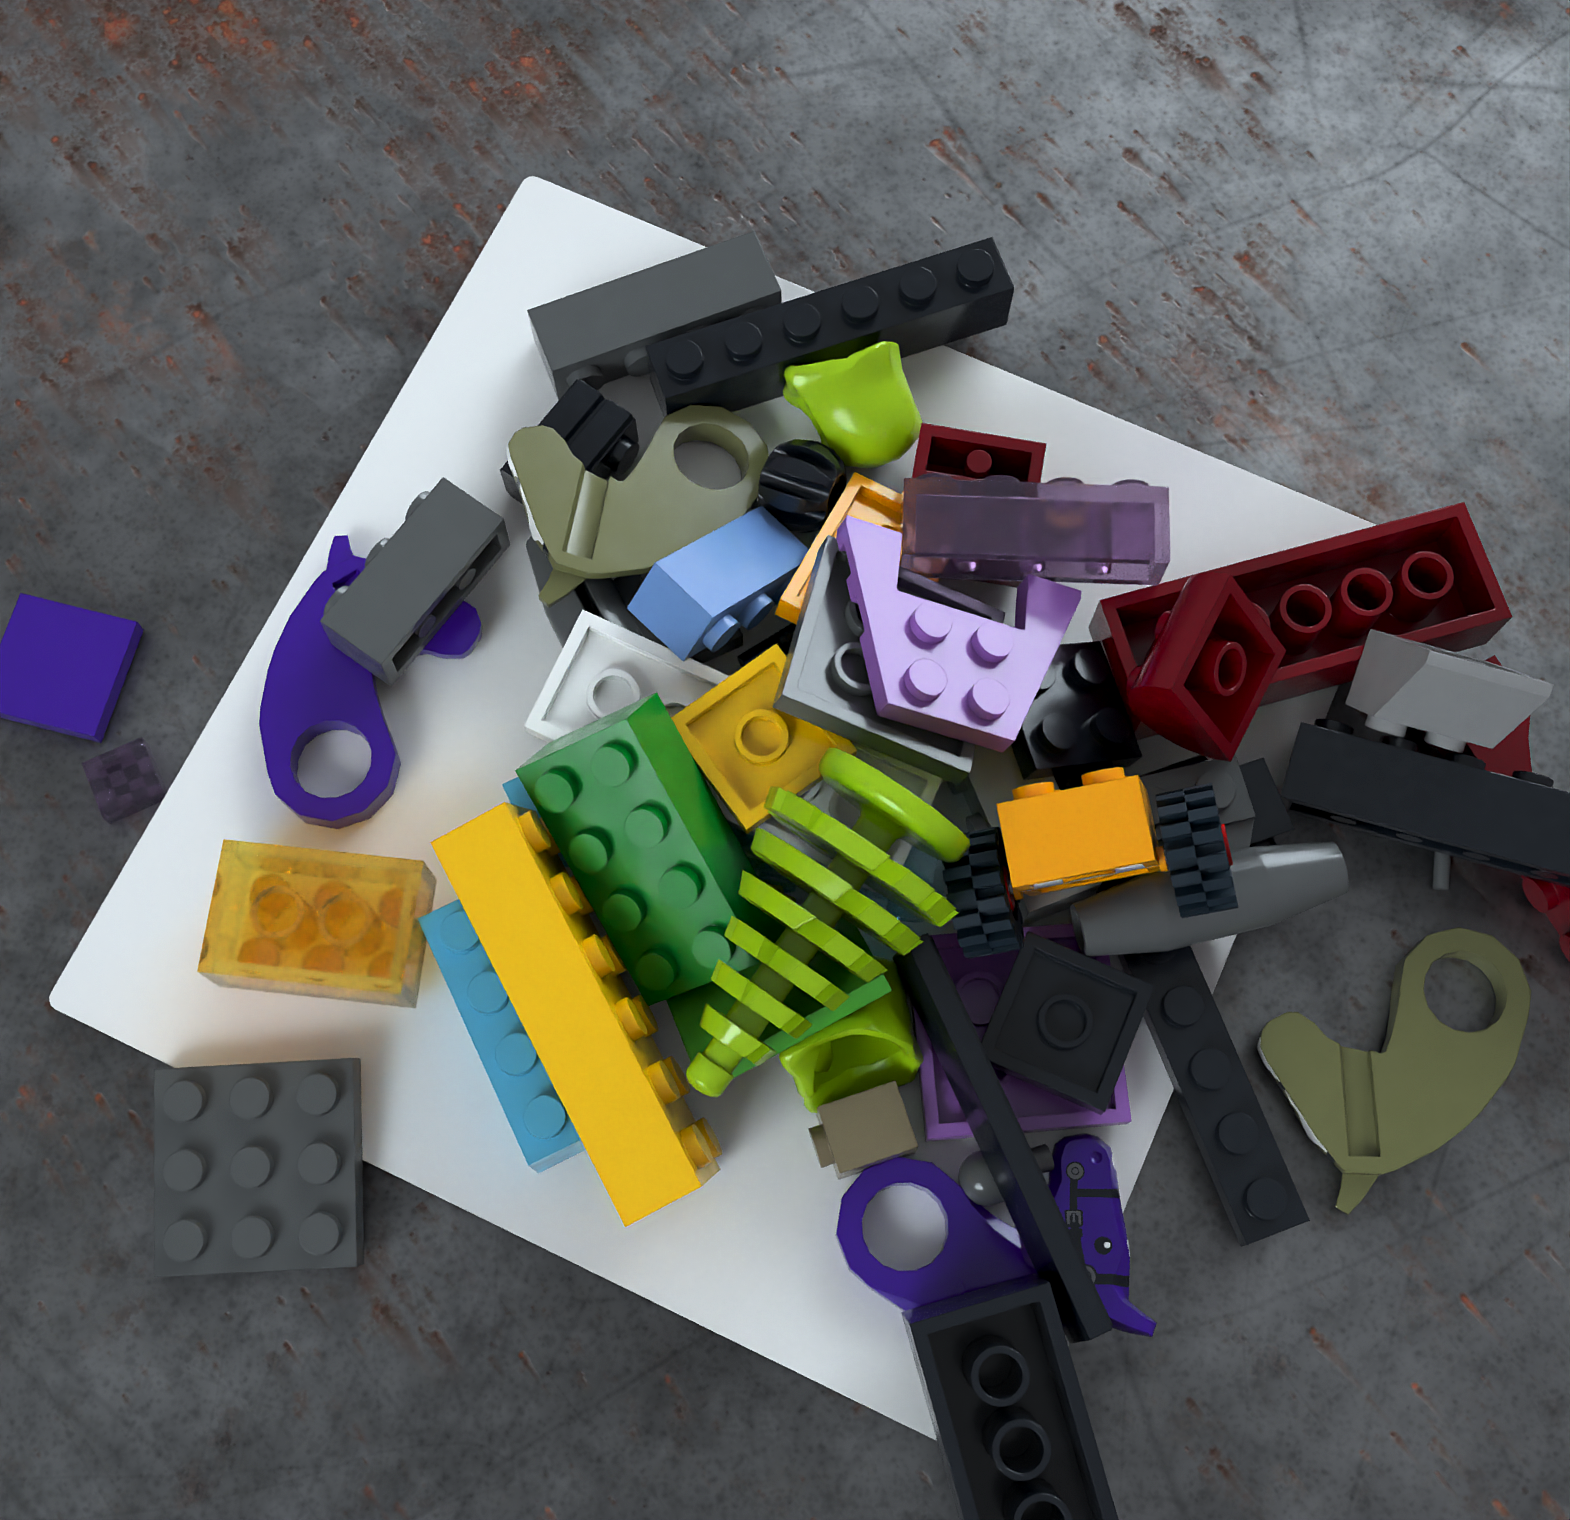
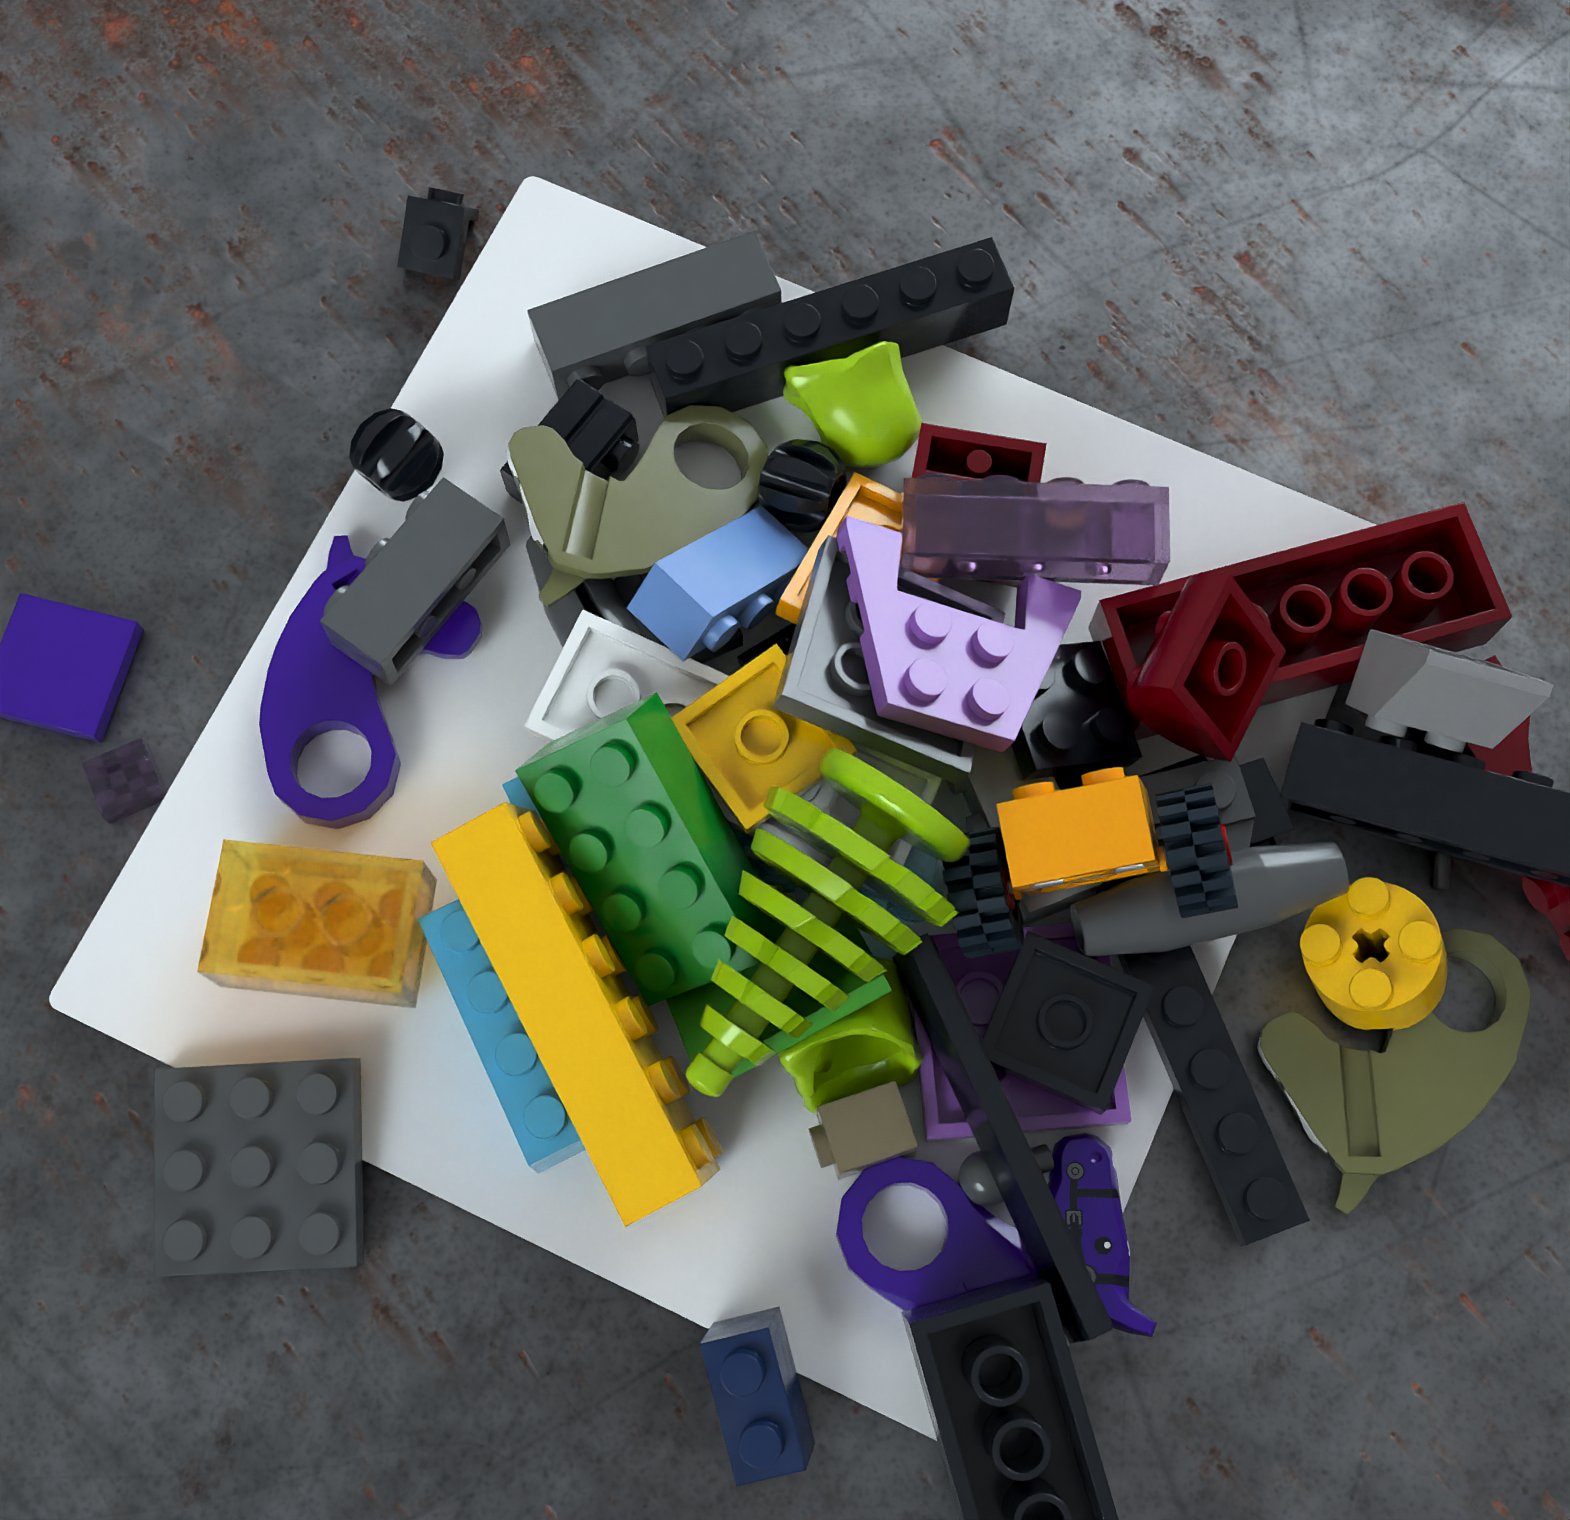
none -> black piece [349,408,444,502]
none -> black bracket [397,187,479,279]
none -> dark blue brick [700,1307,815,1487]
none -> yellow brick [1300,877,1448,1031]

